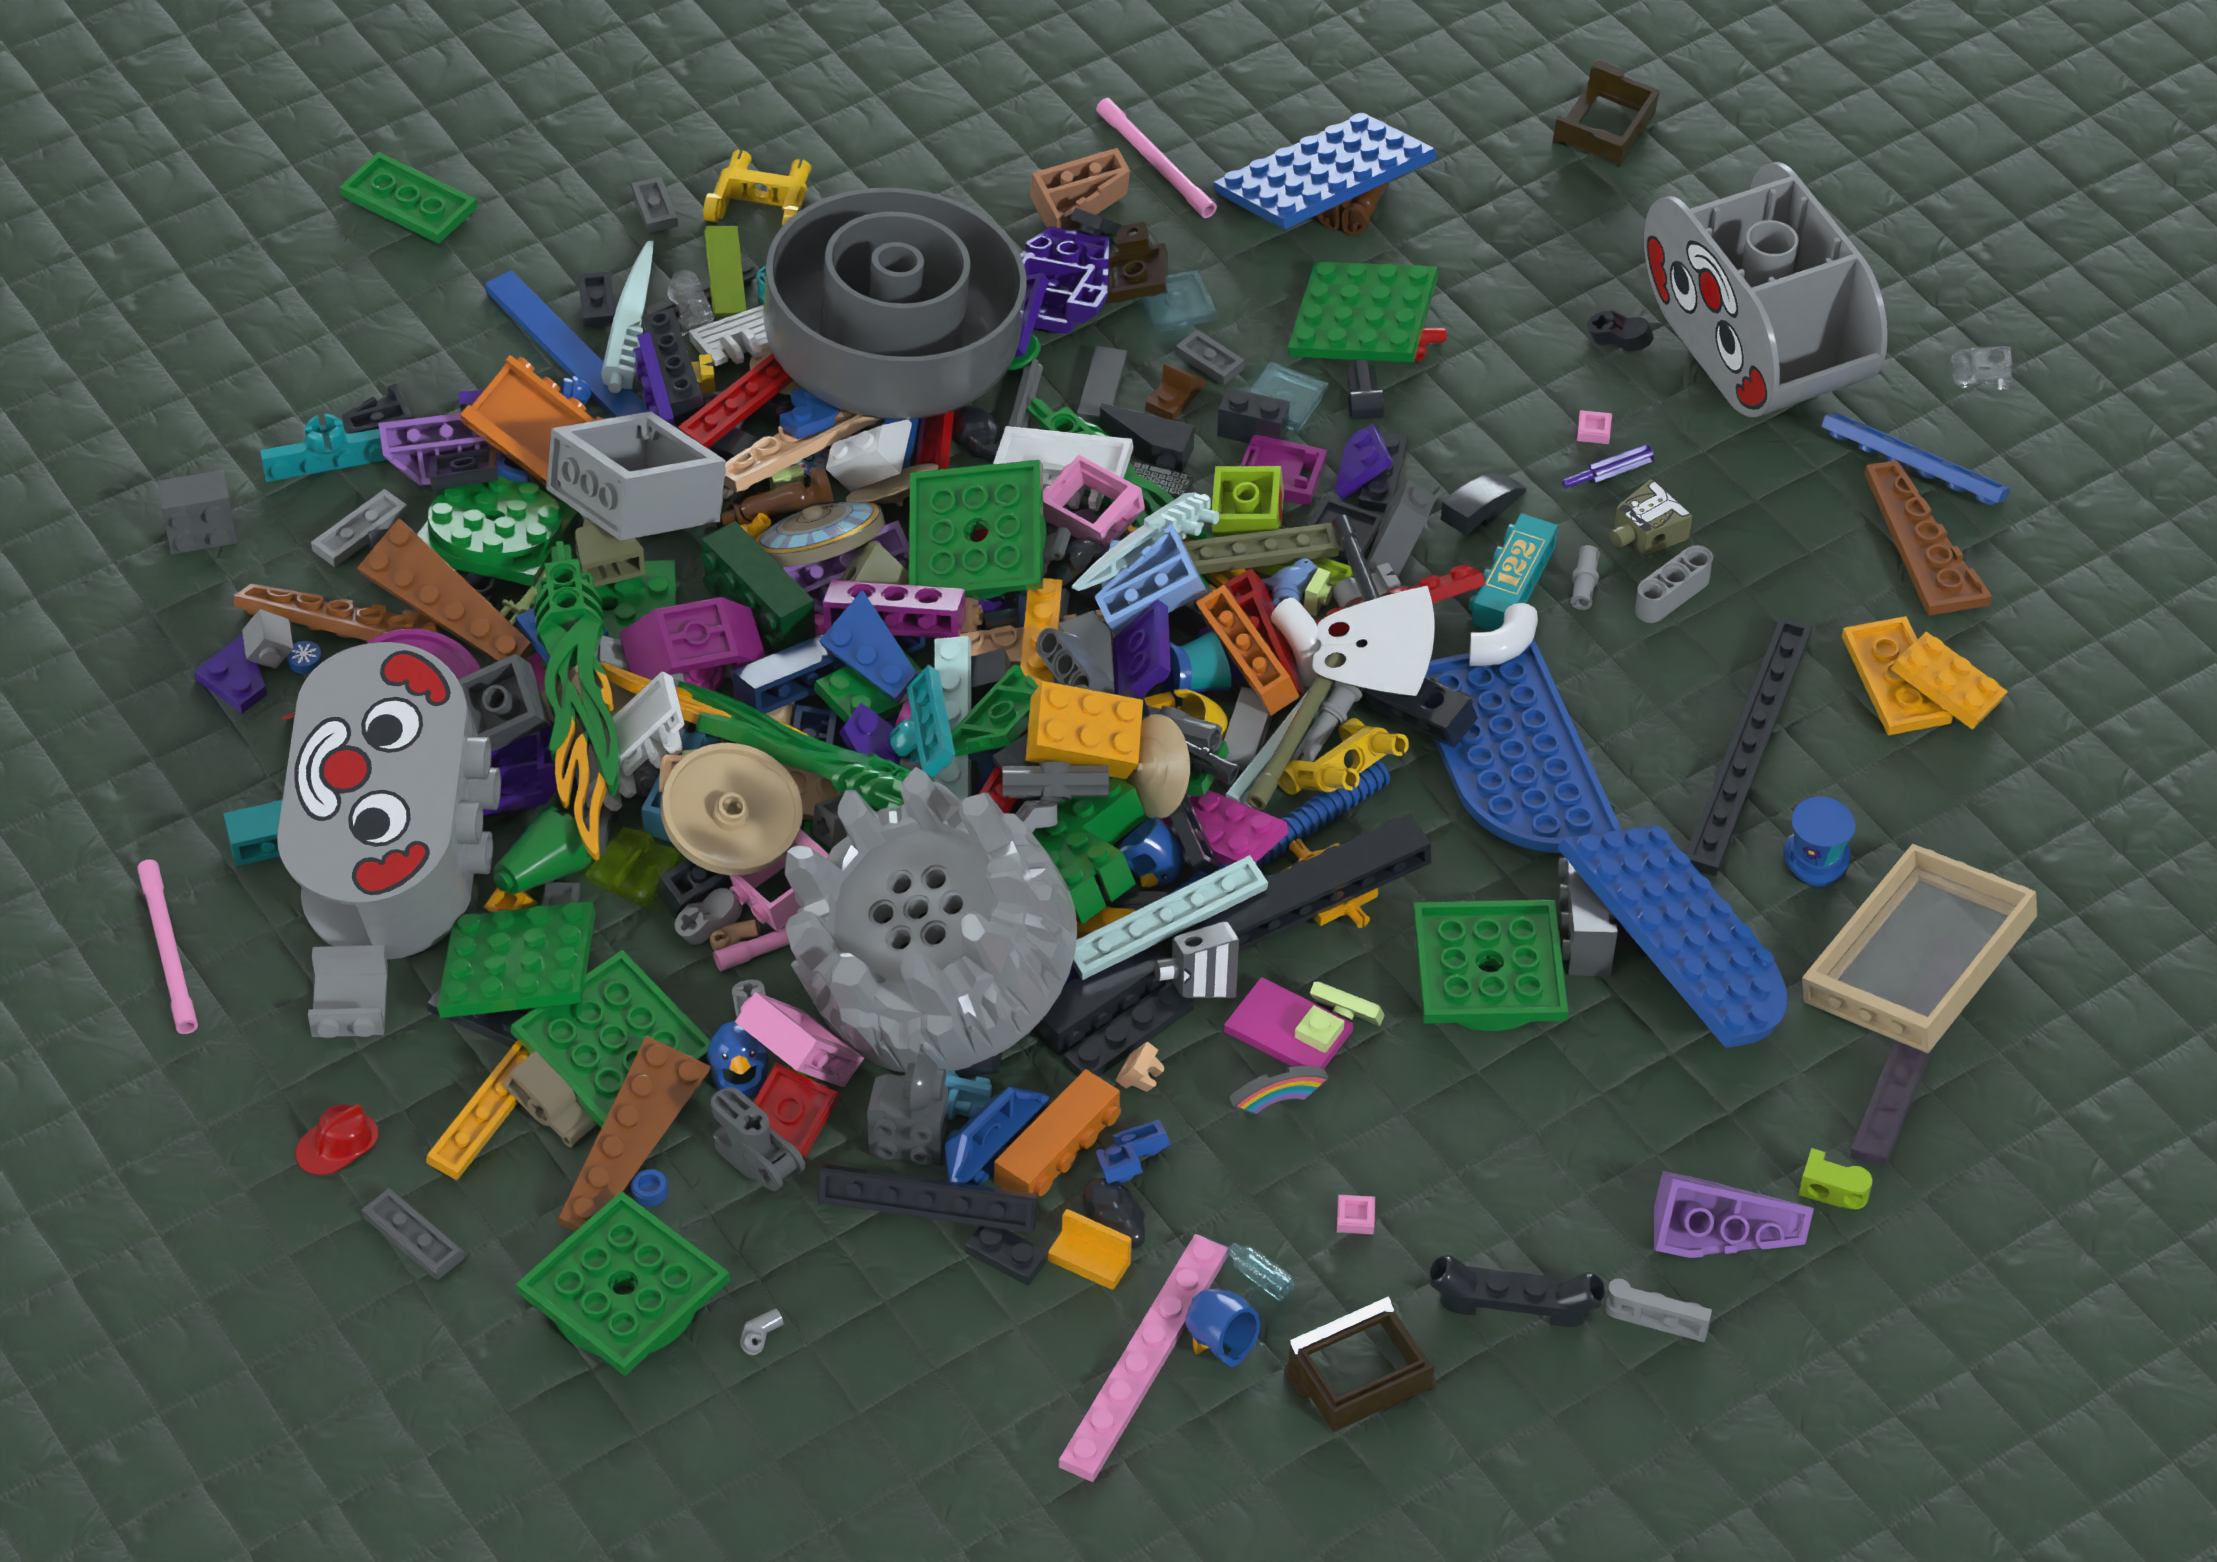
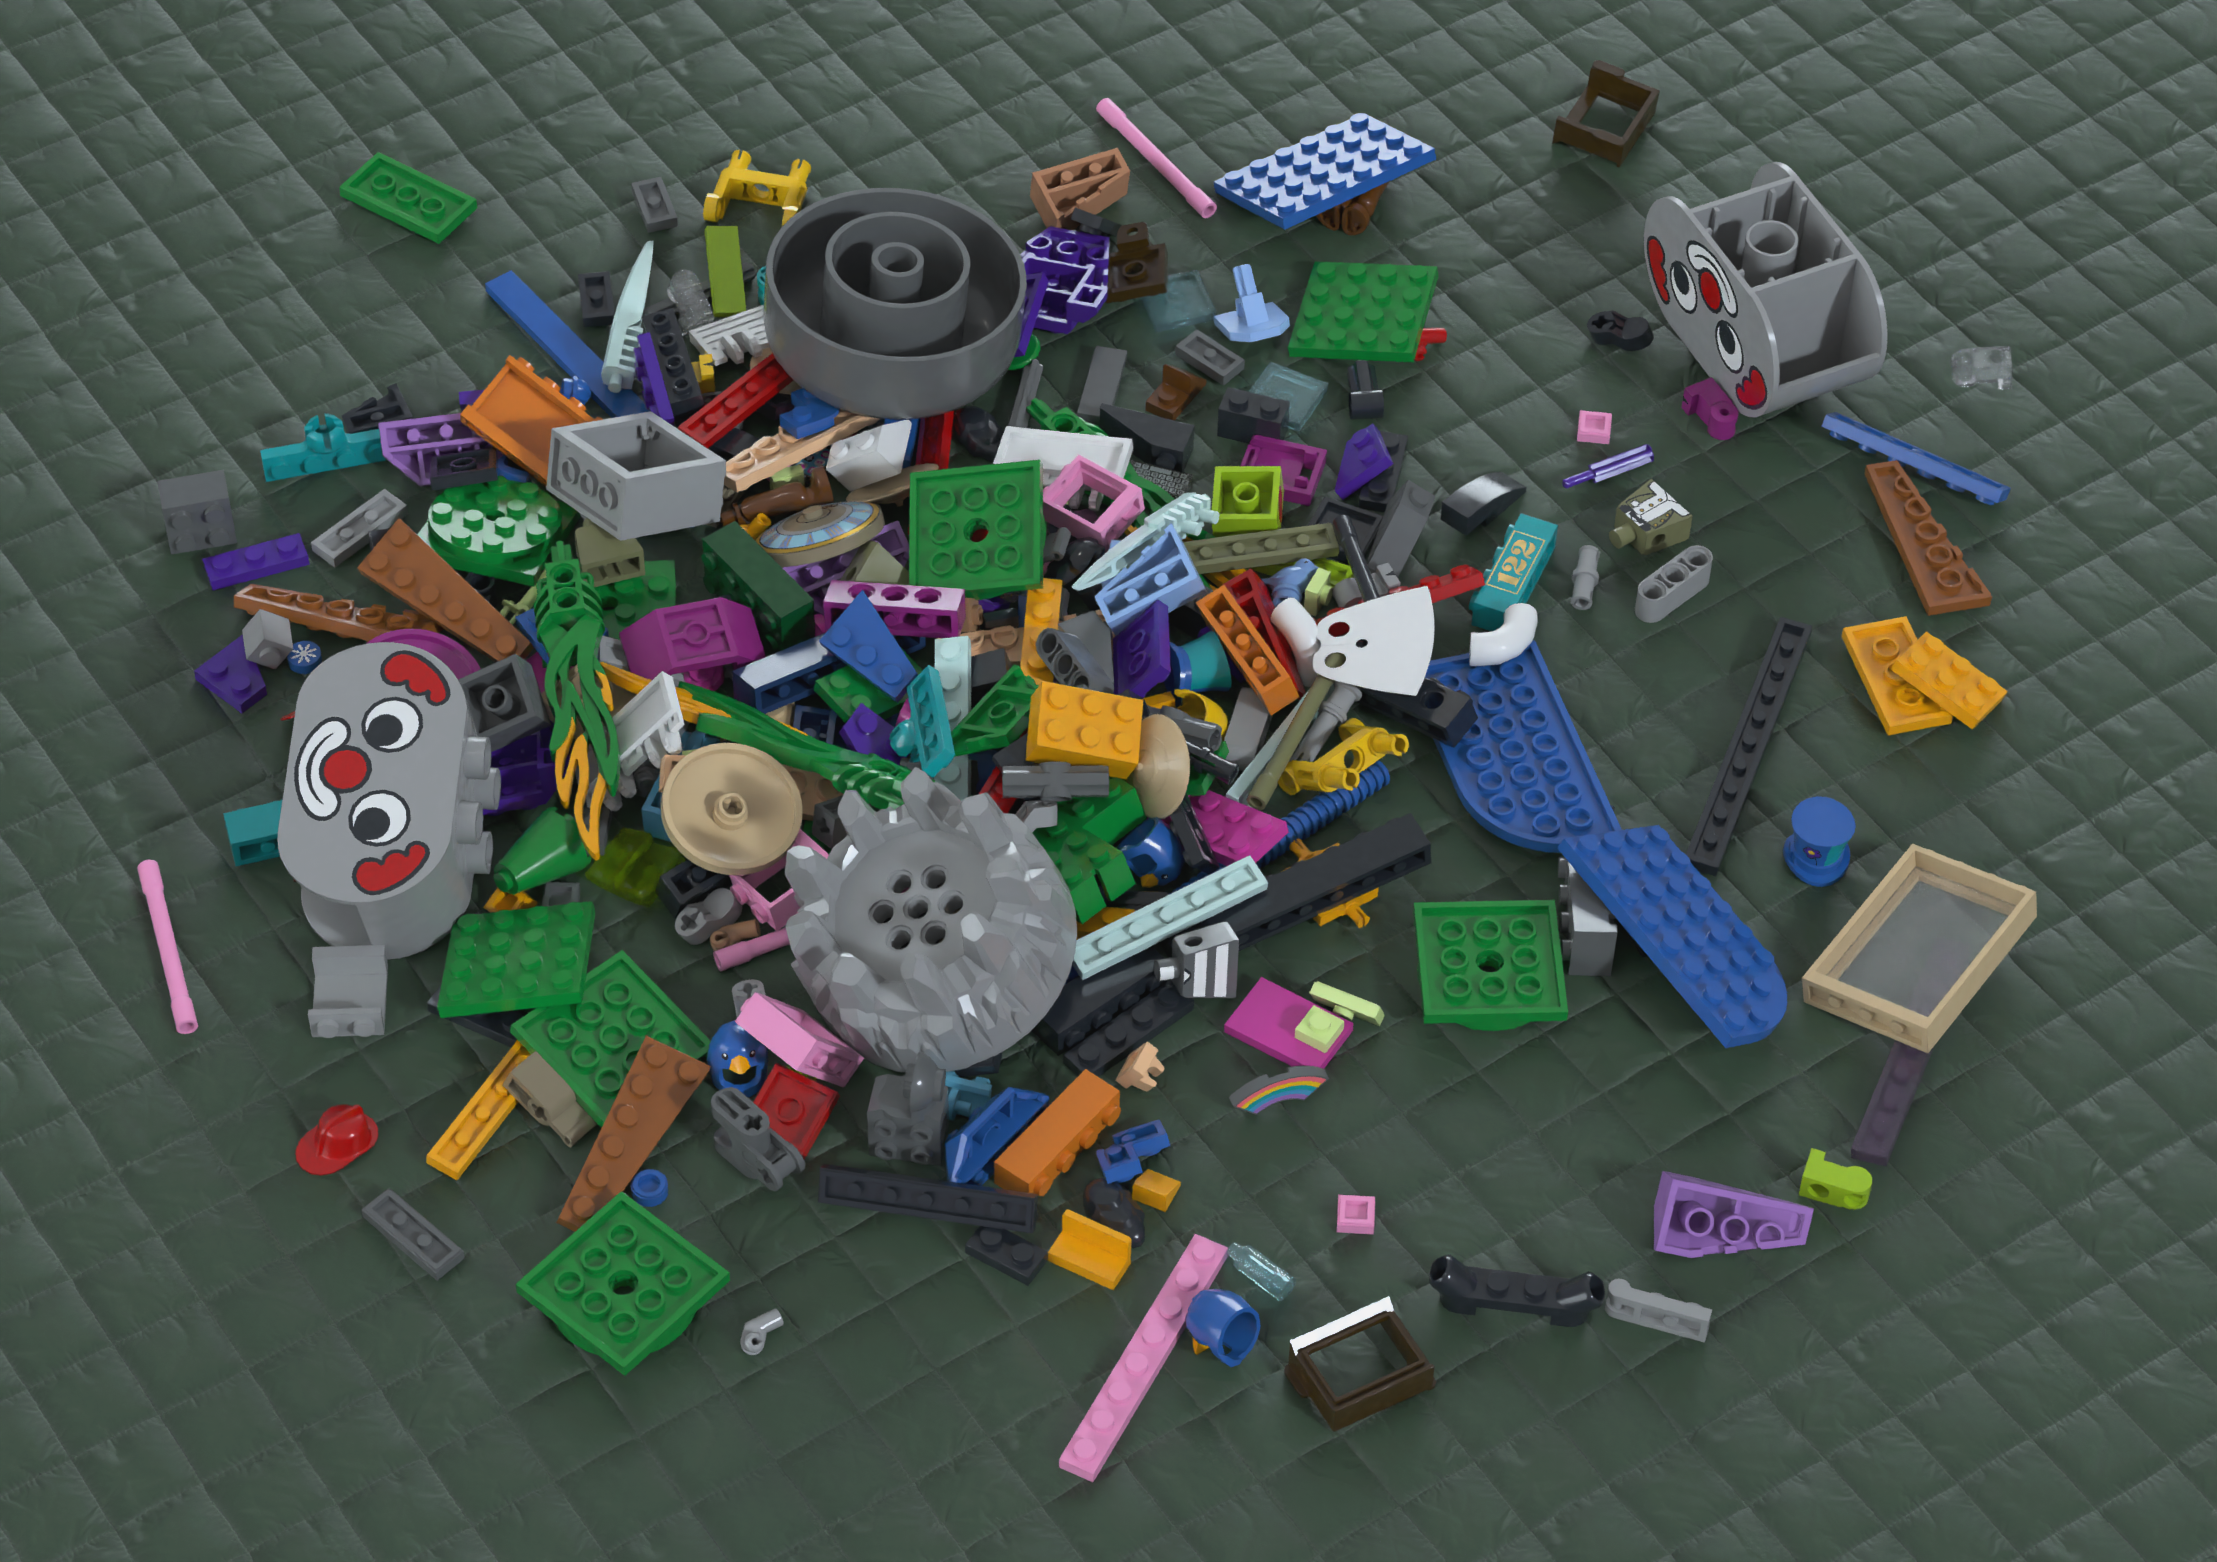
none -> dark purple plate [202,533,310,591]
none -> light orange slope [1132,1169,1181,1212]
none -> light blue piece [1213,264,1290,342]
none -> magenta leg [1681,377,1738,440]

